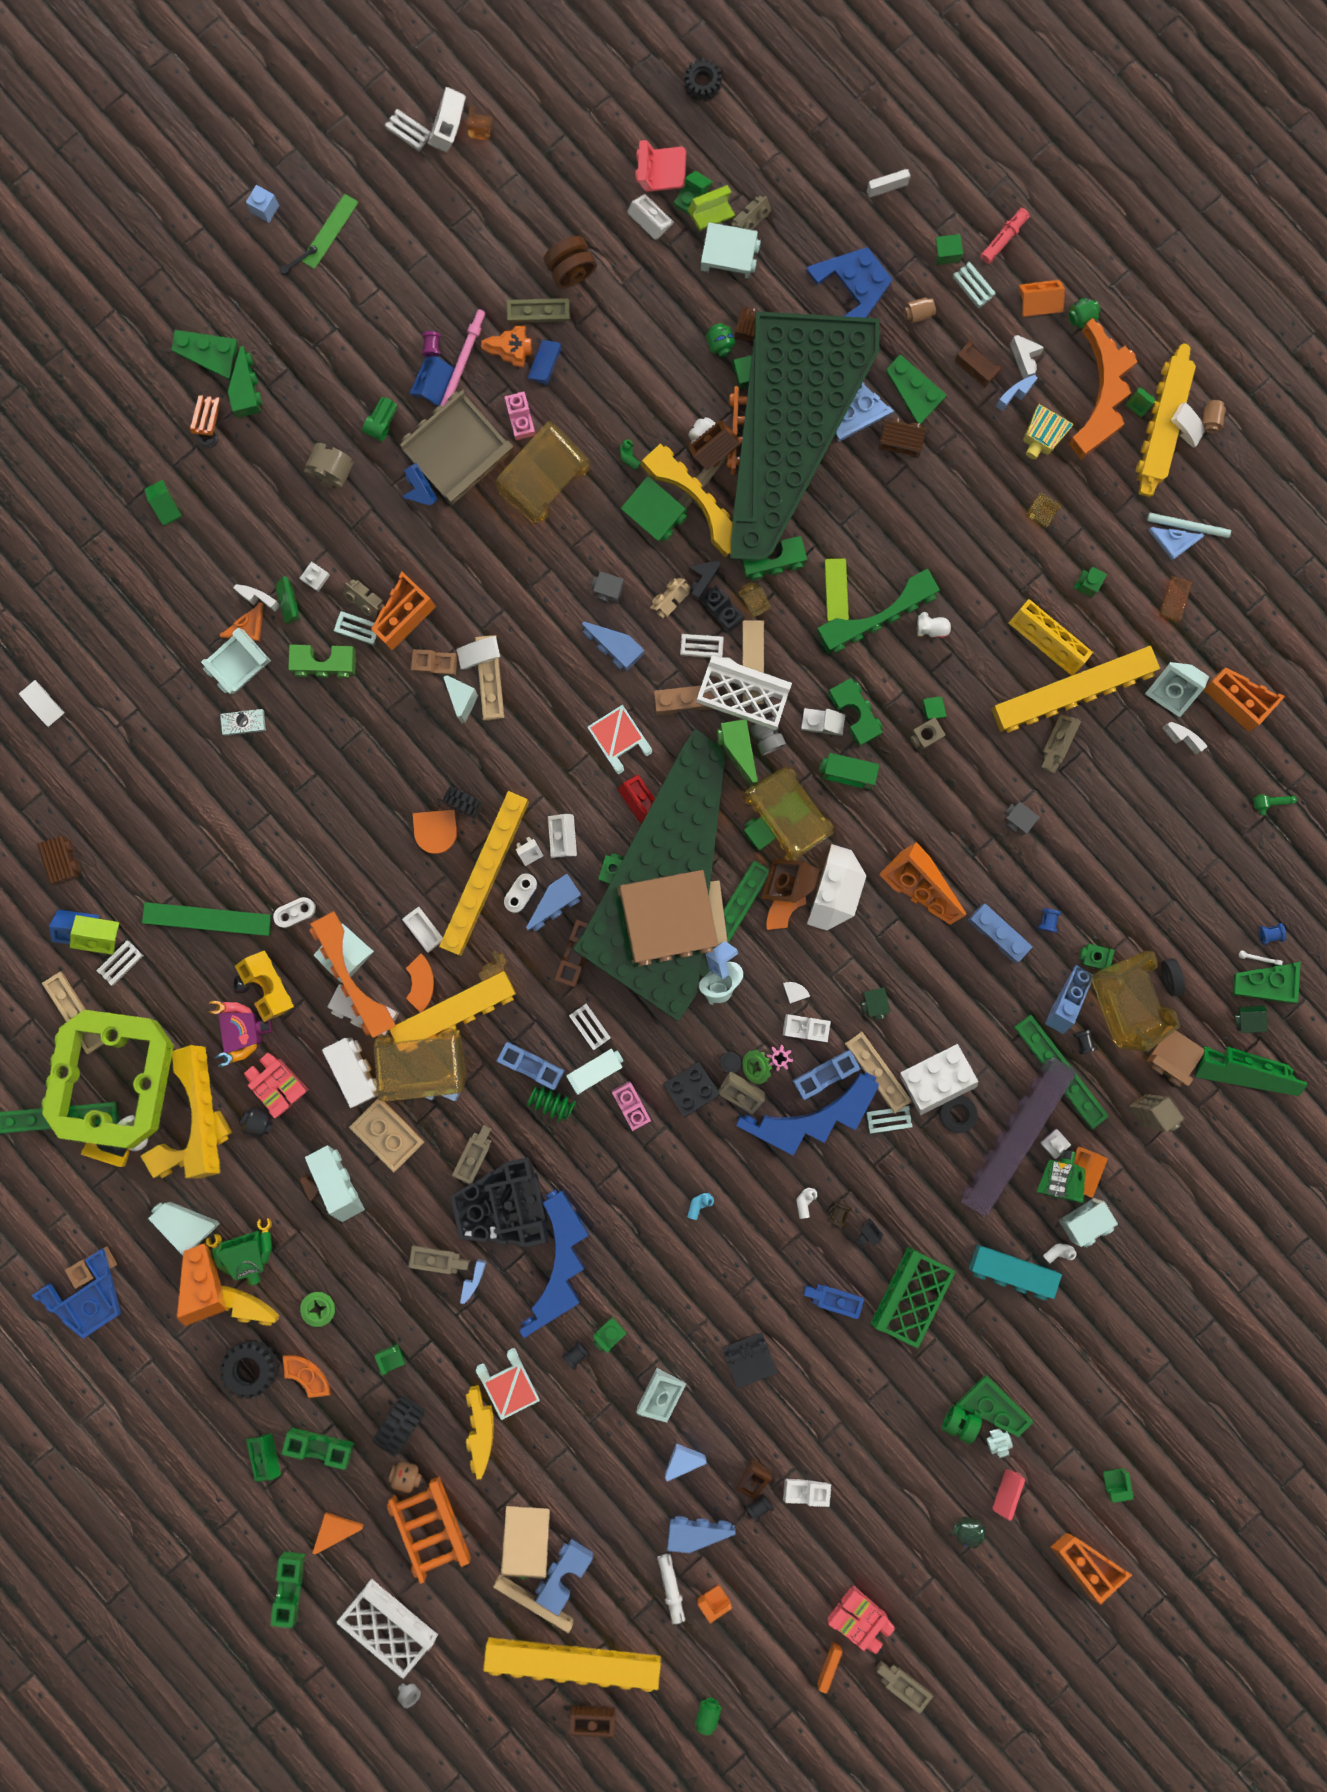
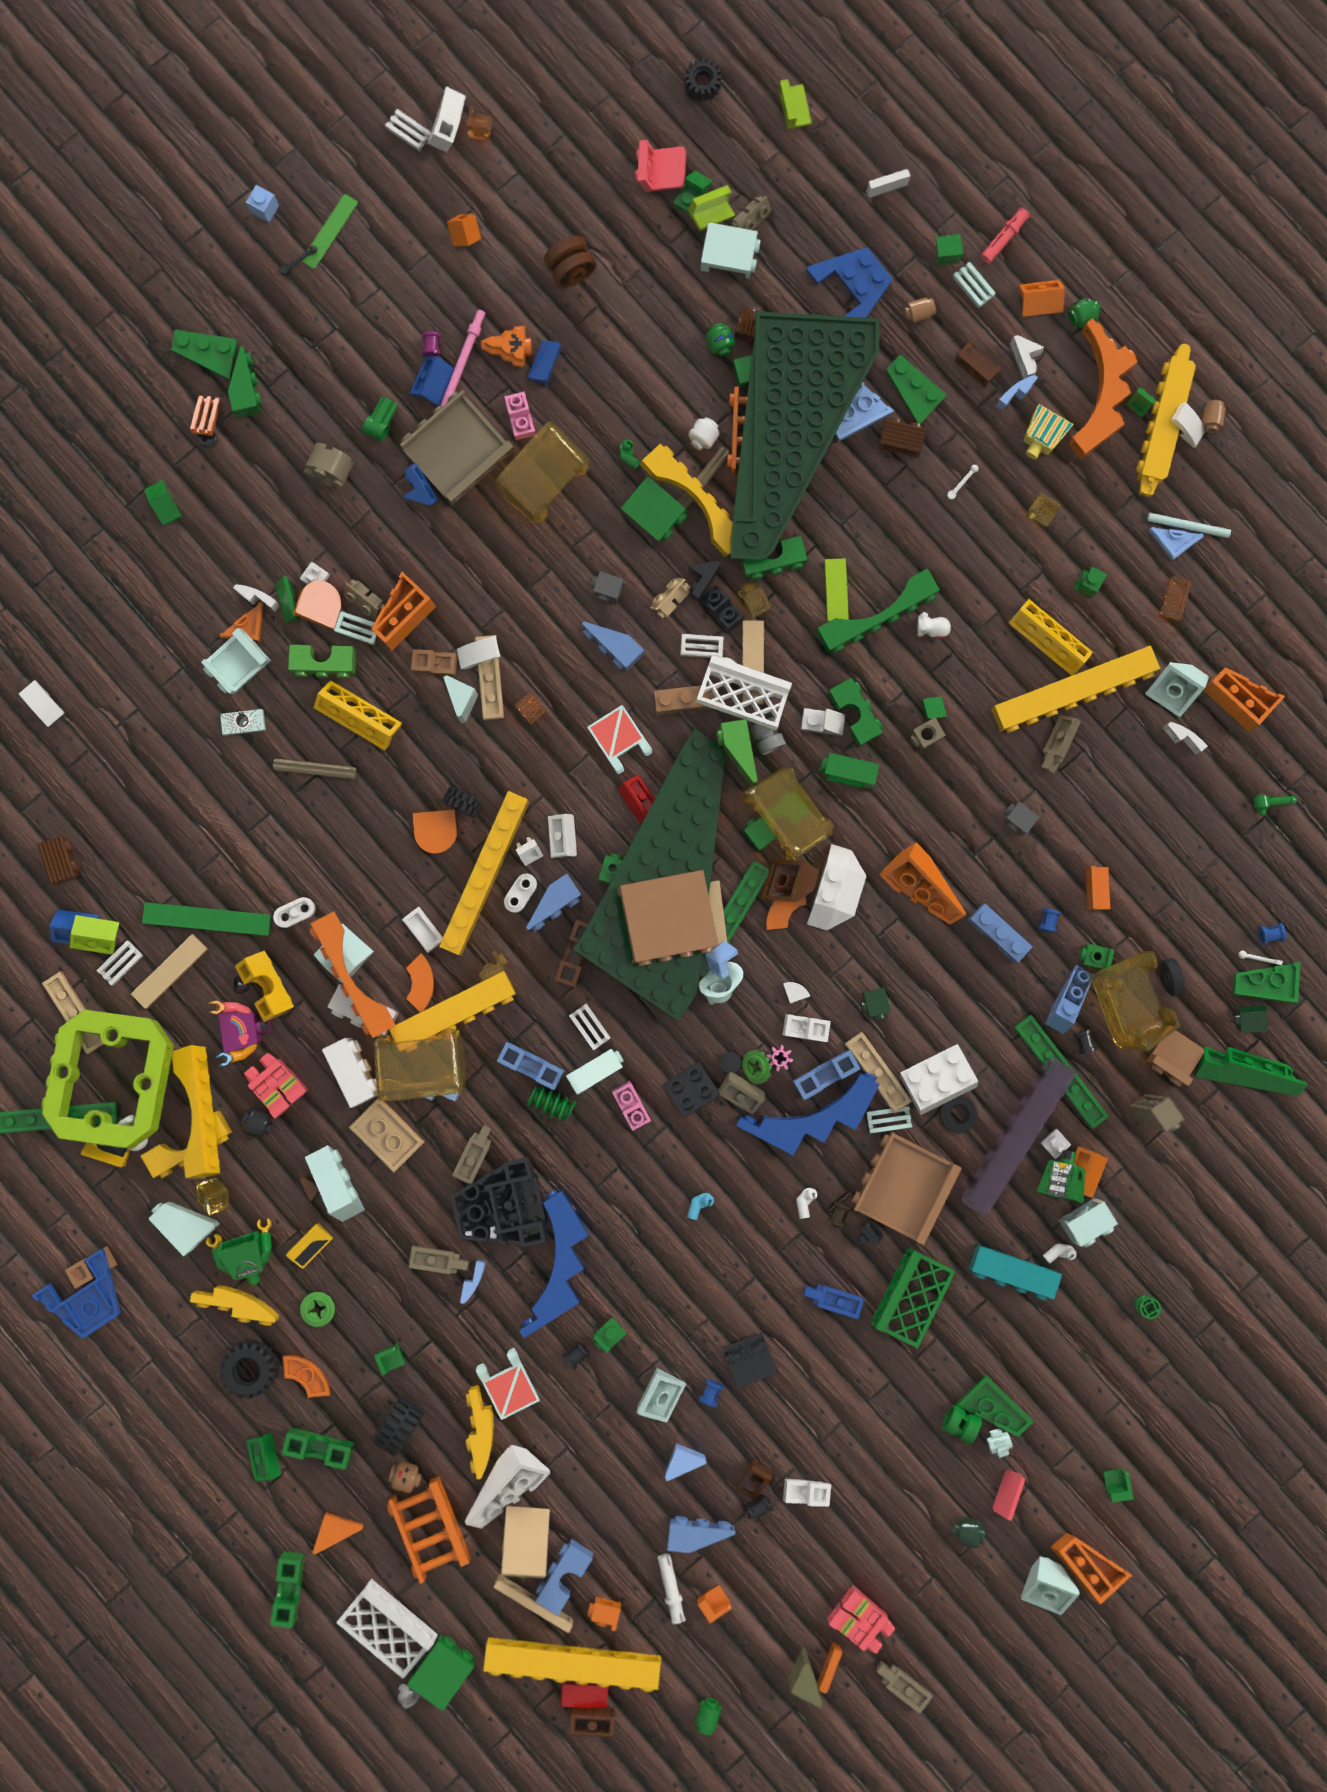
orange wedge [177,1243,227,1326] -> none
olive plate [507,298,570,323] -> none
white slope [628,194,674,240] -> none
reddish brown brick [689,420,740,471] -> none
none -> tan tile [131,934,208,1009]
none -> clear yellow panel [197,1178,229,1215]
none -> dark tan axle [273,759,357,779]
none -> yellow slope [286,1223,333,1269]
none -> tile [293,581,341,630]
none -> yellow fence [313,680,402,751]
none -> green brick [407,1634,476,1711]
none -> orange panel [447,214,481,246]
none -> white wedge [465,1445,551,1528]
none -> clear orange brick [515,692,546,725]
none -> red slope [560,1681,608,1708]
none -> orange brick [587,1597,621,1631]
none -> blue bush [699,1379,724,1407]
none -> lime panel [779,79,811,130]
none -> olive slope [788,1648,823,1707]
none -> medium nougat panel [851,1132,962,1245]
none -> white hinge [947,465,978,500]
none -> light aqua slope [1021,1556,1079,1615]
none -> orange panel [1085,866,1110,910]
none -> green wheel [1134,1294,1161,1319]

